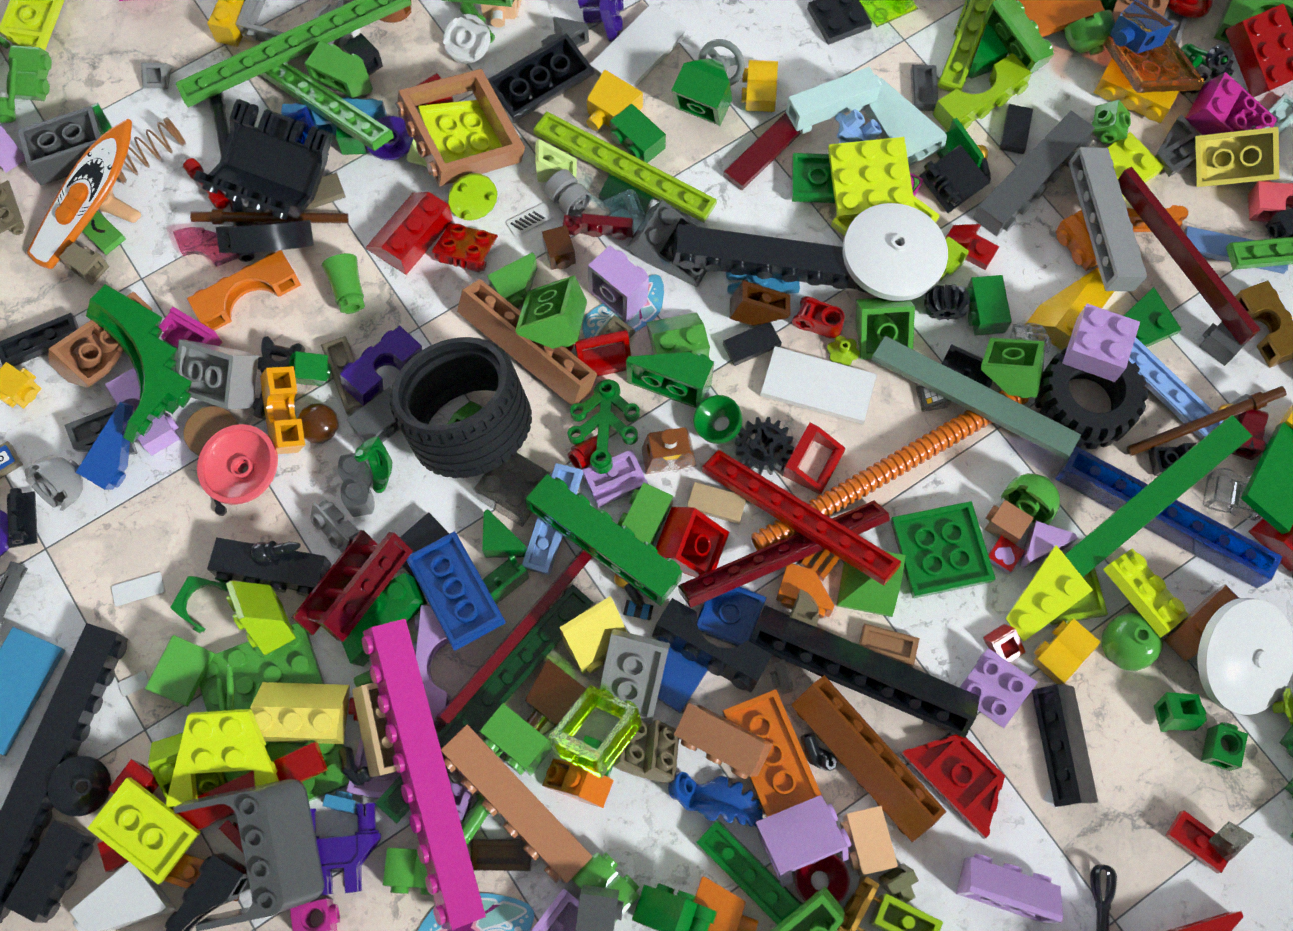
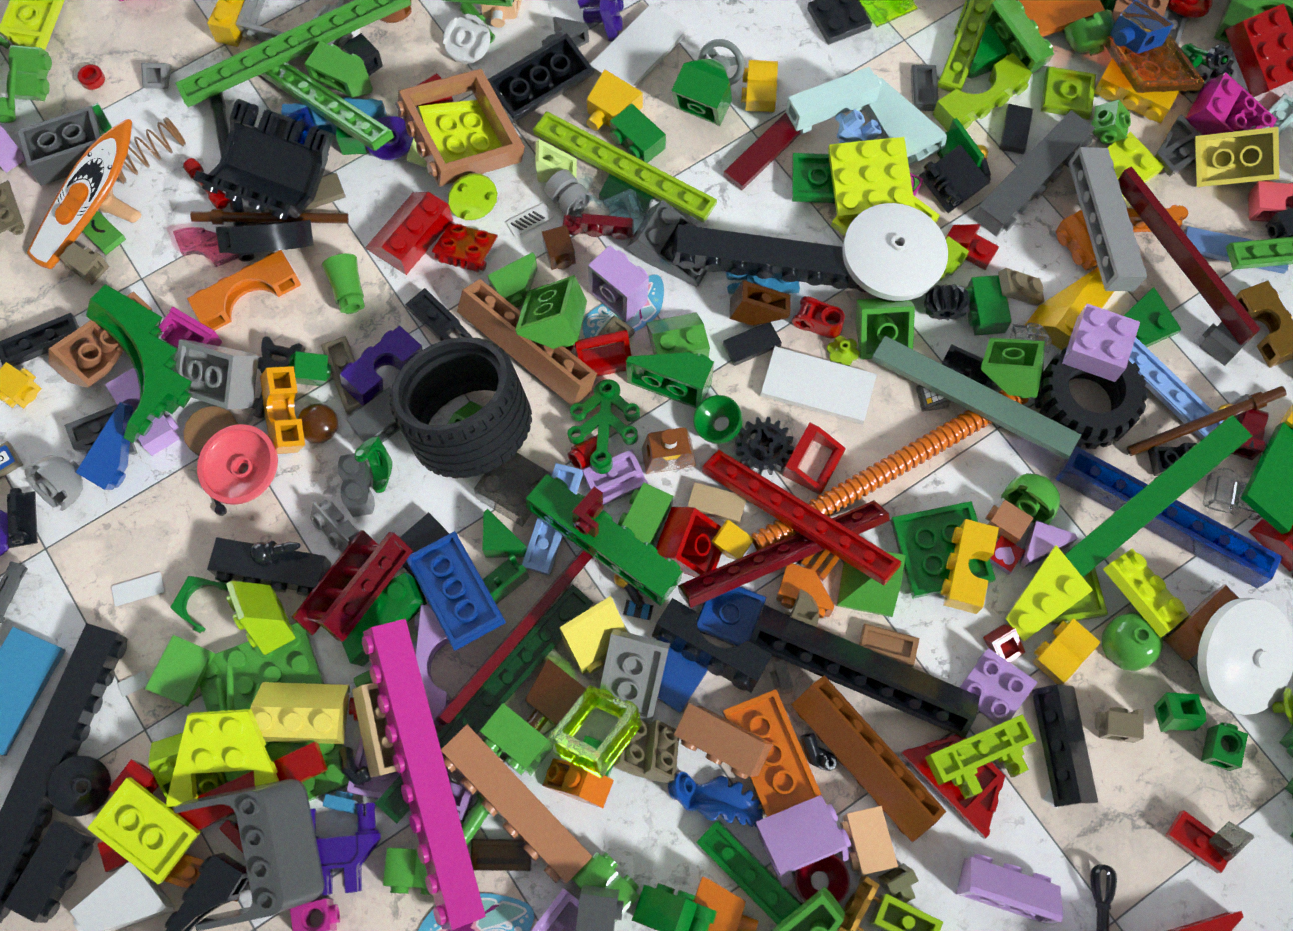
none -> red tile [77,64,105,90]
none -> black hinge [405,288,472,341]
none -> dark red bracket [572,486,604,538]
none -> yellow slope [711,520,754,560]
none -> lime hinge [925,714,1036,799]
none -> yellow arch [941,519,999,614]
none -> dark tan plate [998,268,1045,306]
none -> lime tile [1041,66,1096,120]
none -> dark tan brick [1095,707,1144,743]

